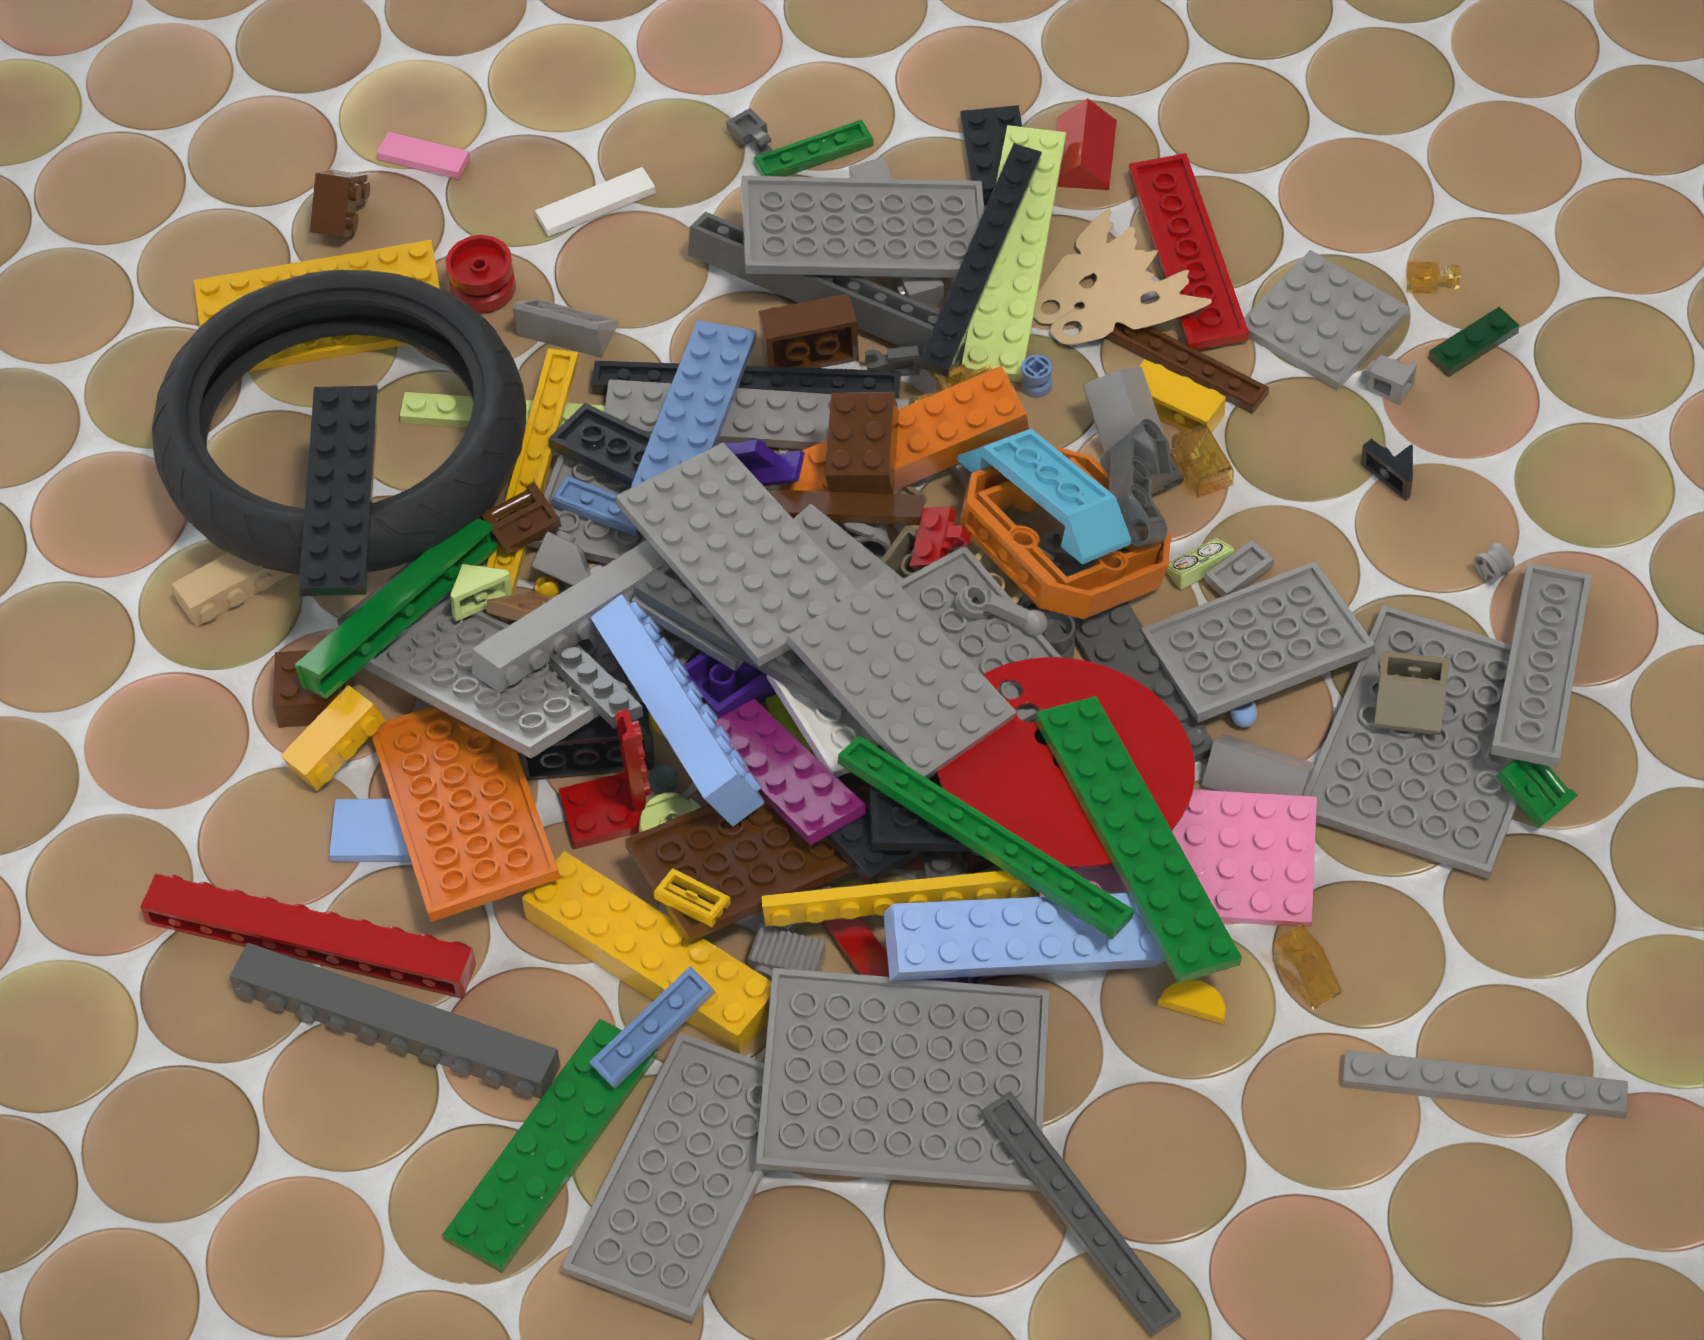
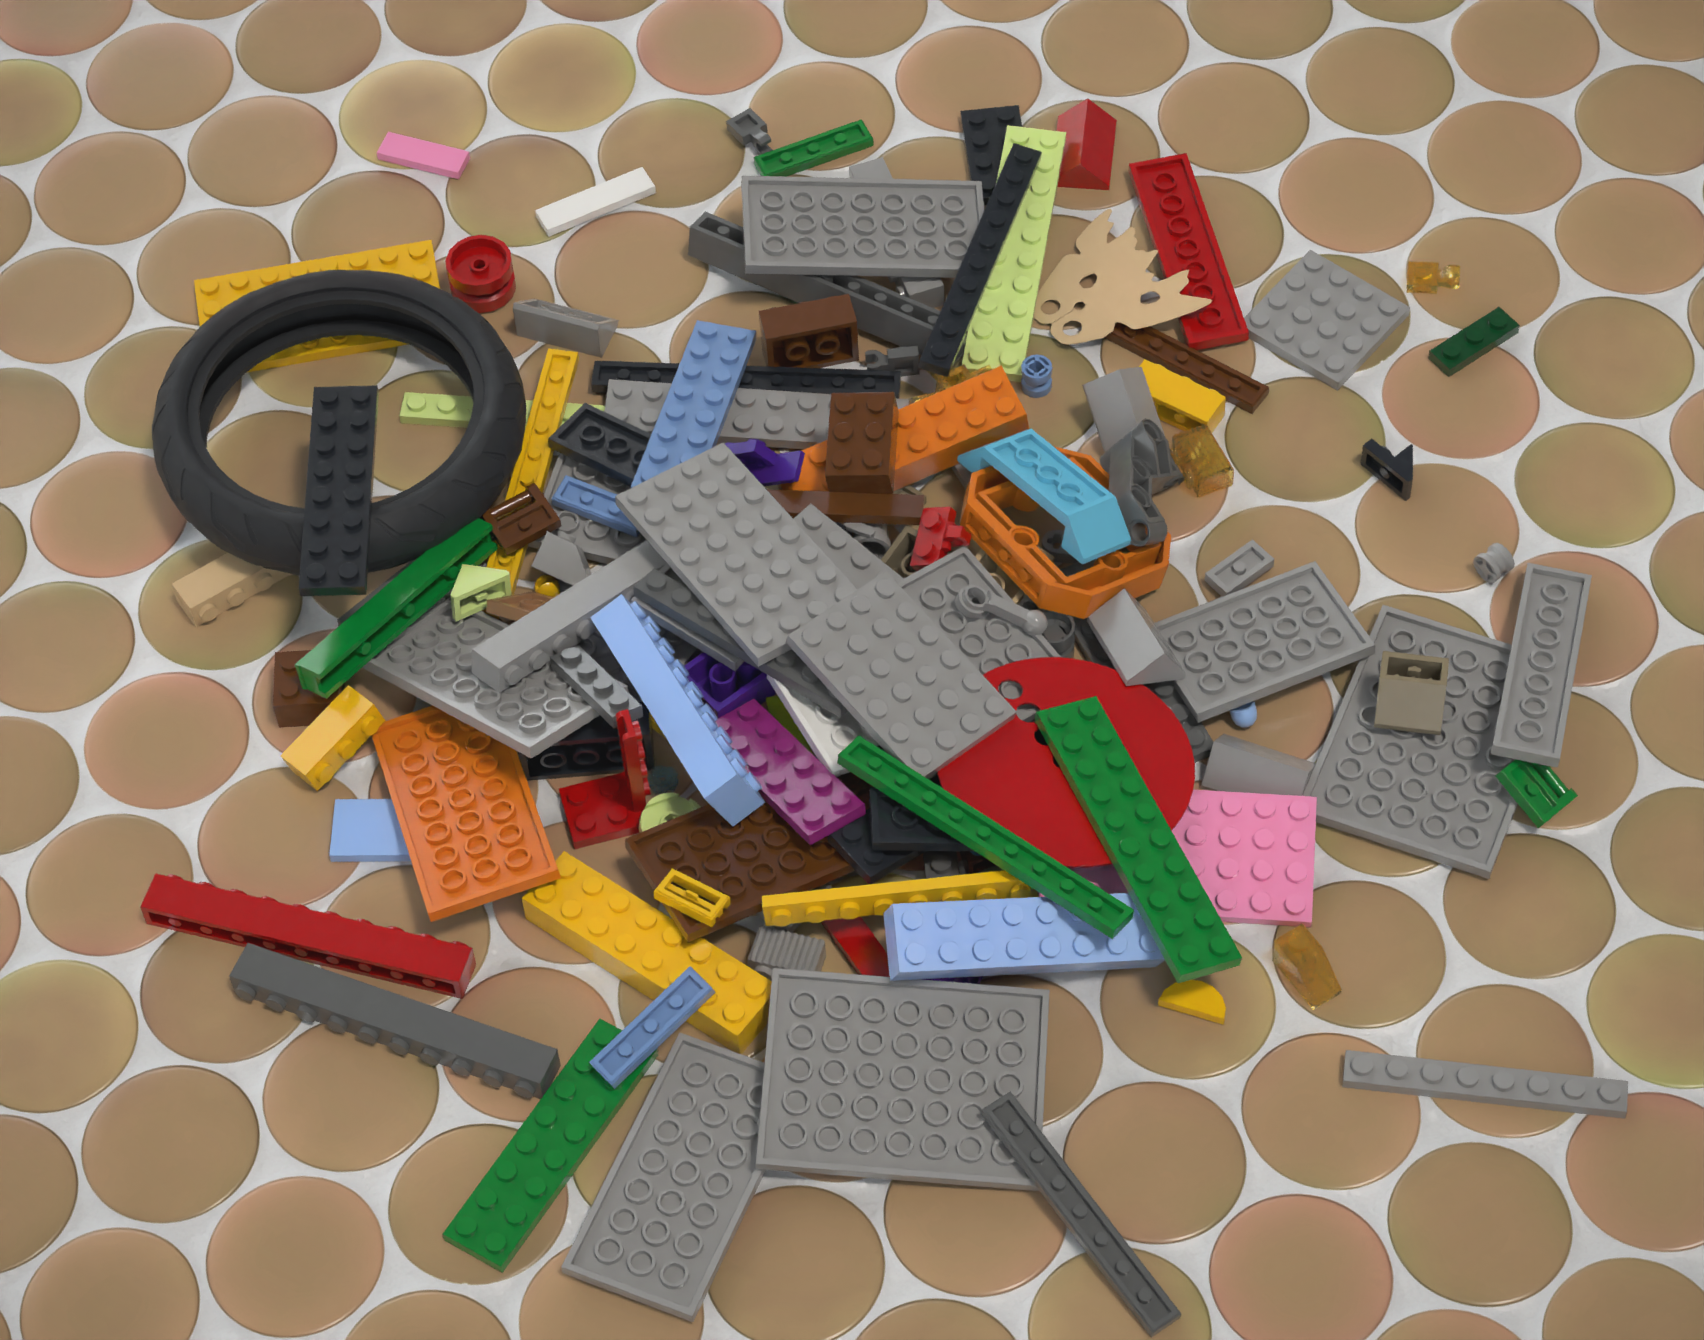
reddish brown brick [310,170,370,237] -> none
yellowish green slope [1166,538,1235,590] -> none
light grey brick [1365,354,1417,405] -> none
none -> light grey slope [1087,588,1186,686]

